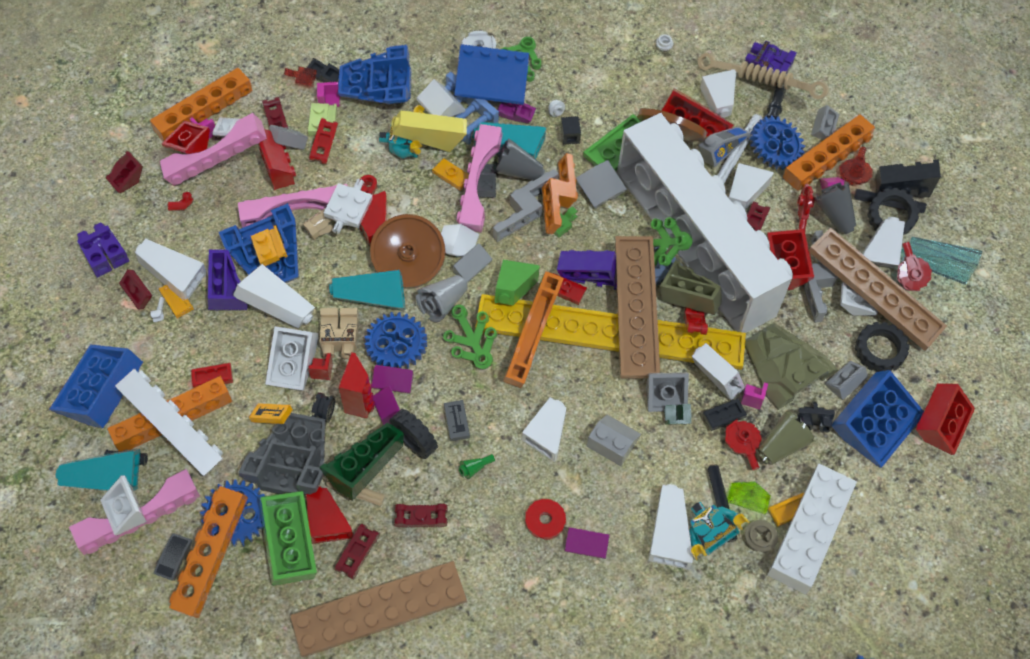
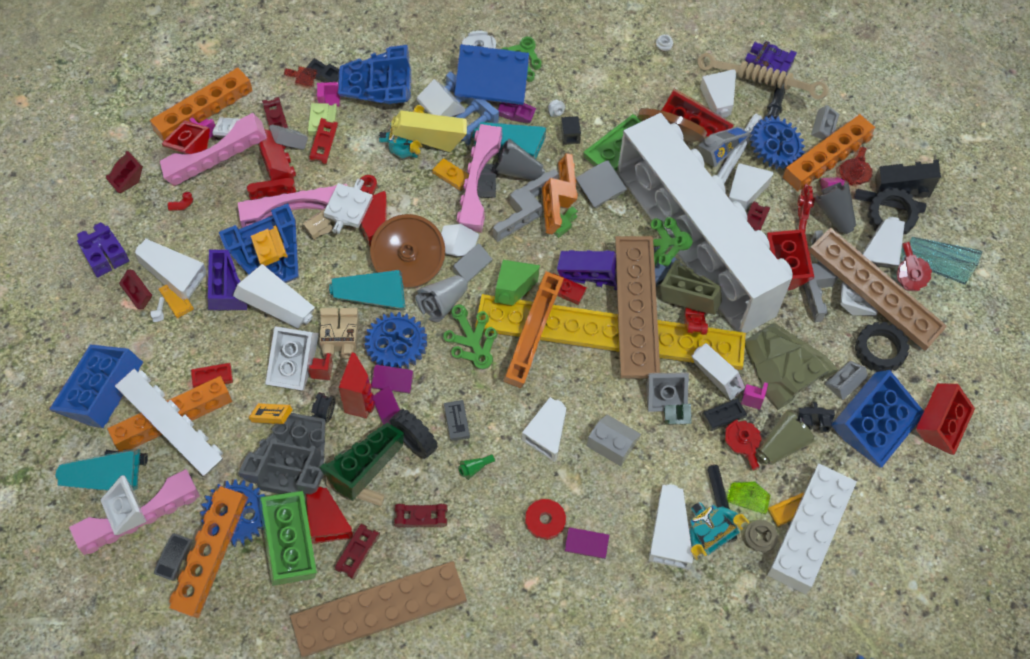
none -> red plate [247,178,296,200]

